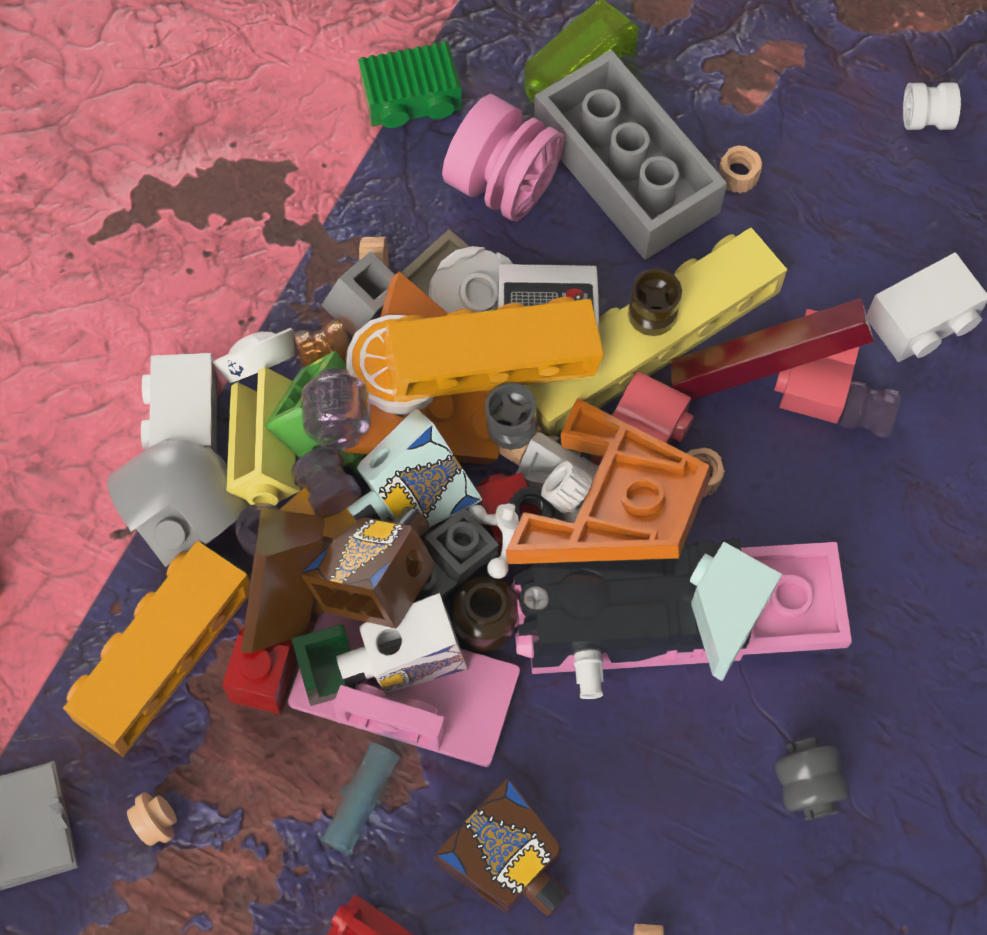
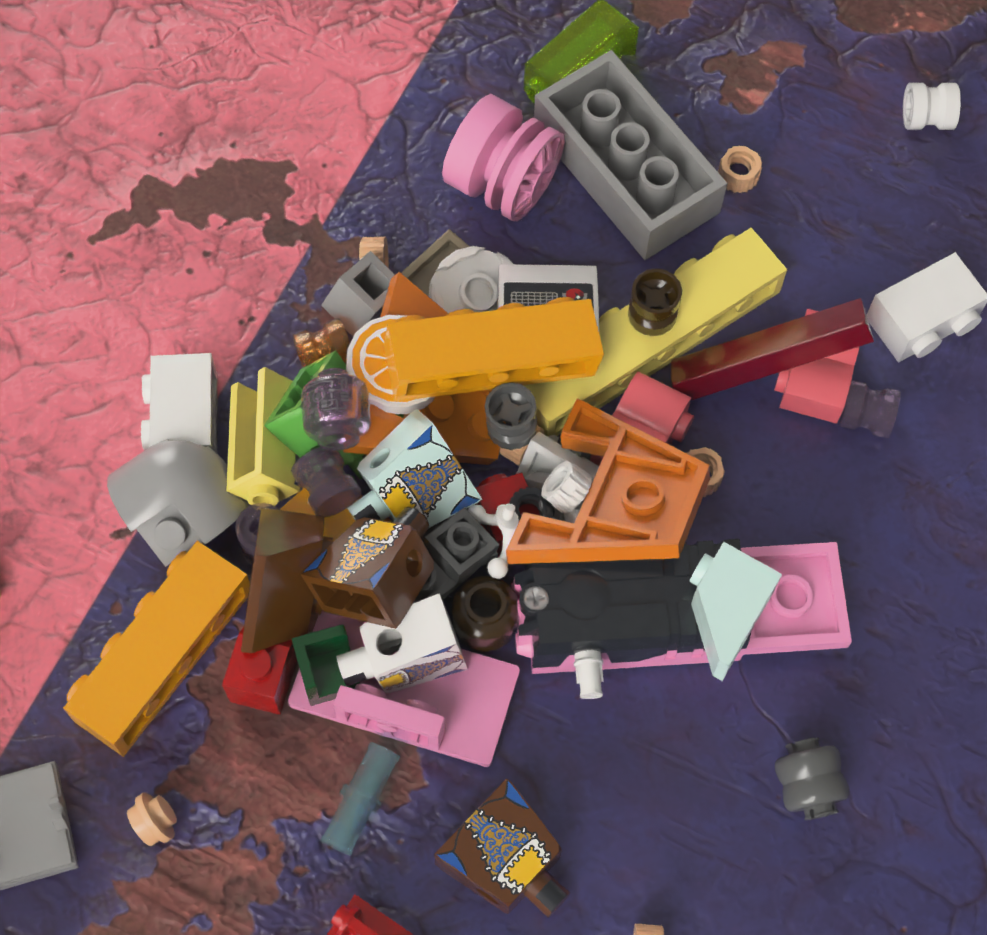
white hat [213,328,296,383] -> none
green brick [358,41,462,128] -> none

